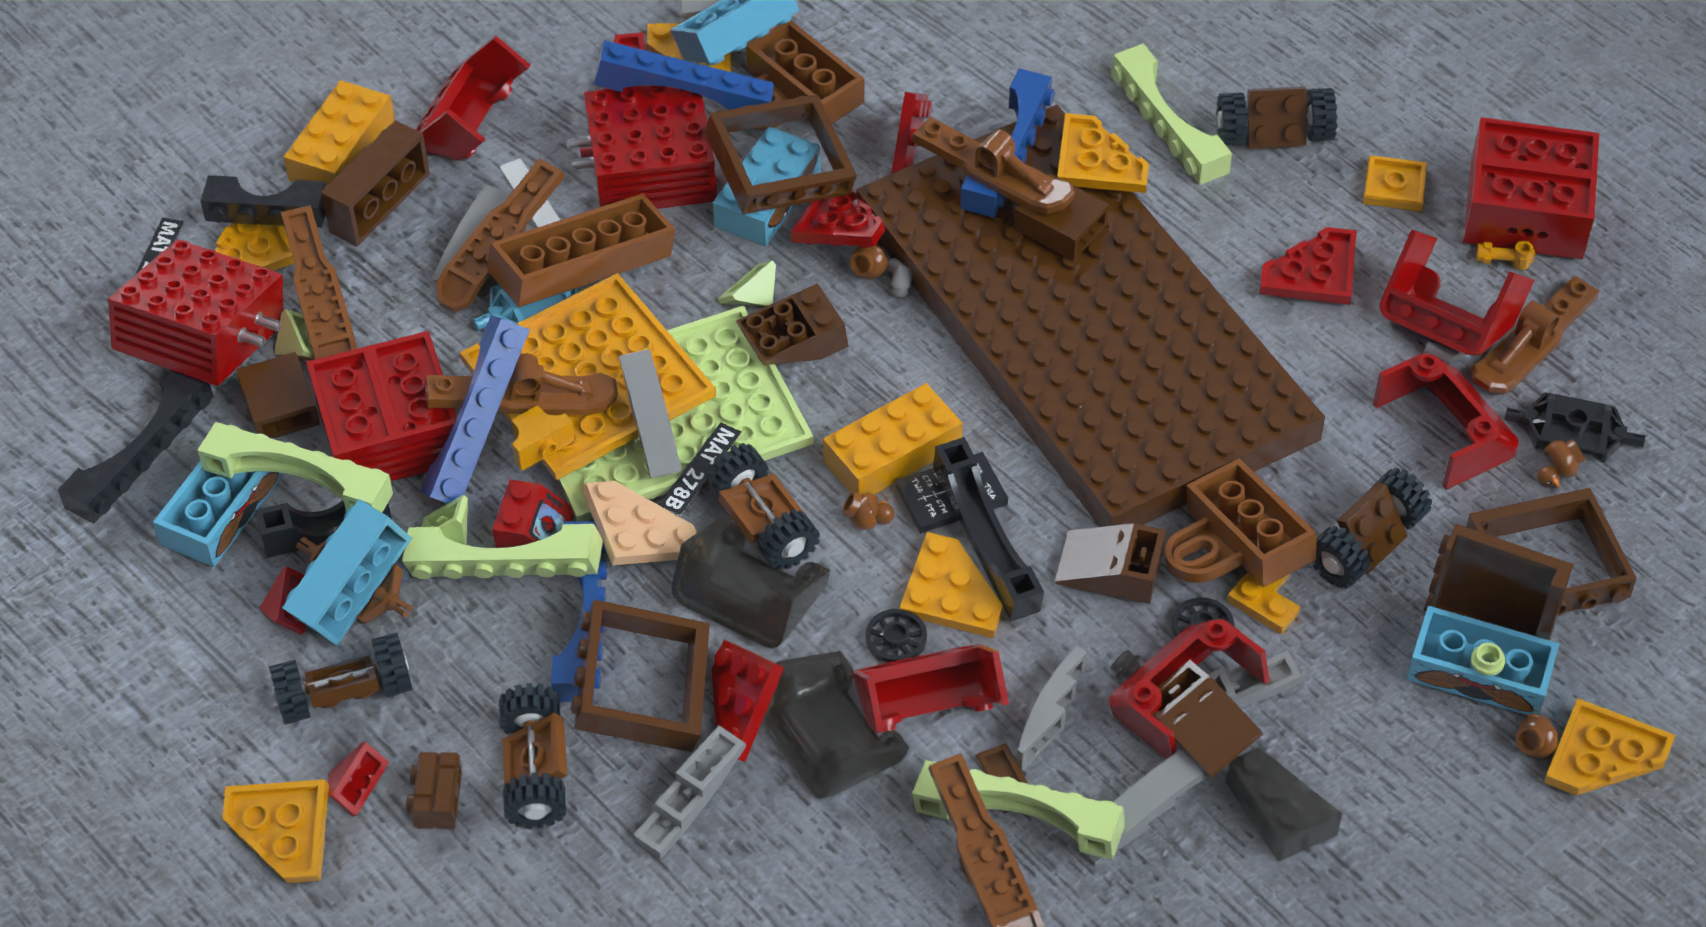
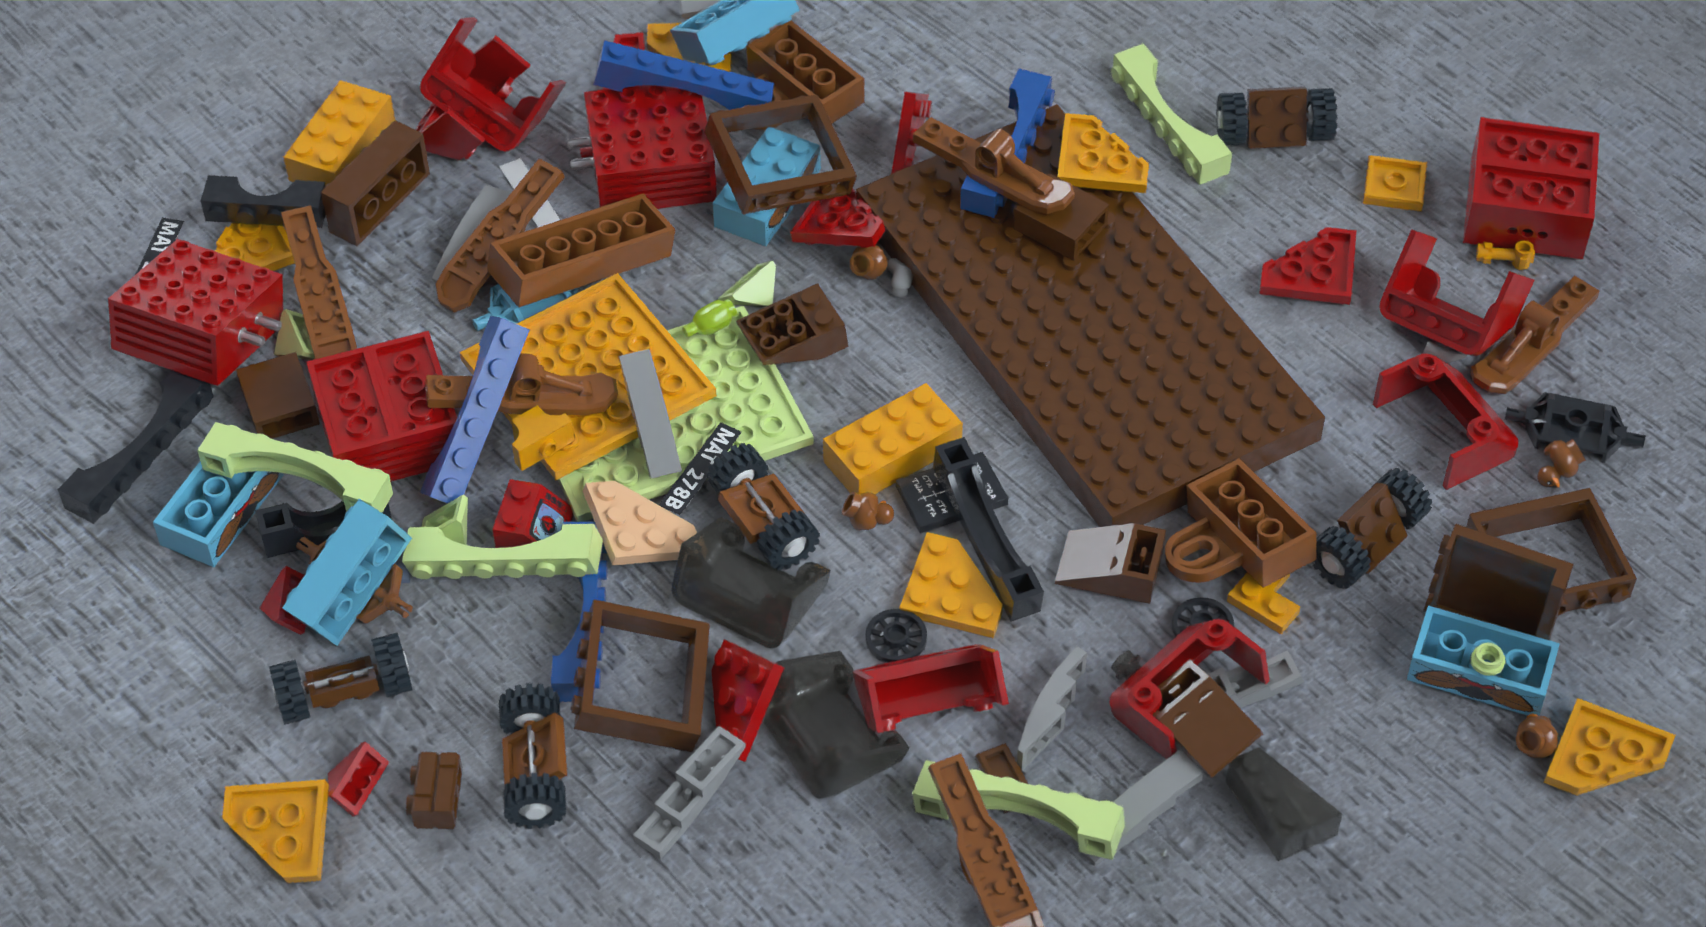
none -> red windscreen [420,17,566,151]
none -> lime plant [682,299,737,338]

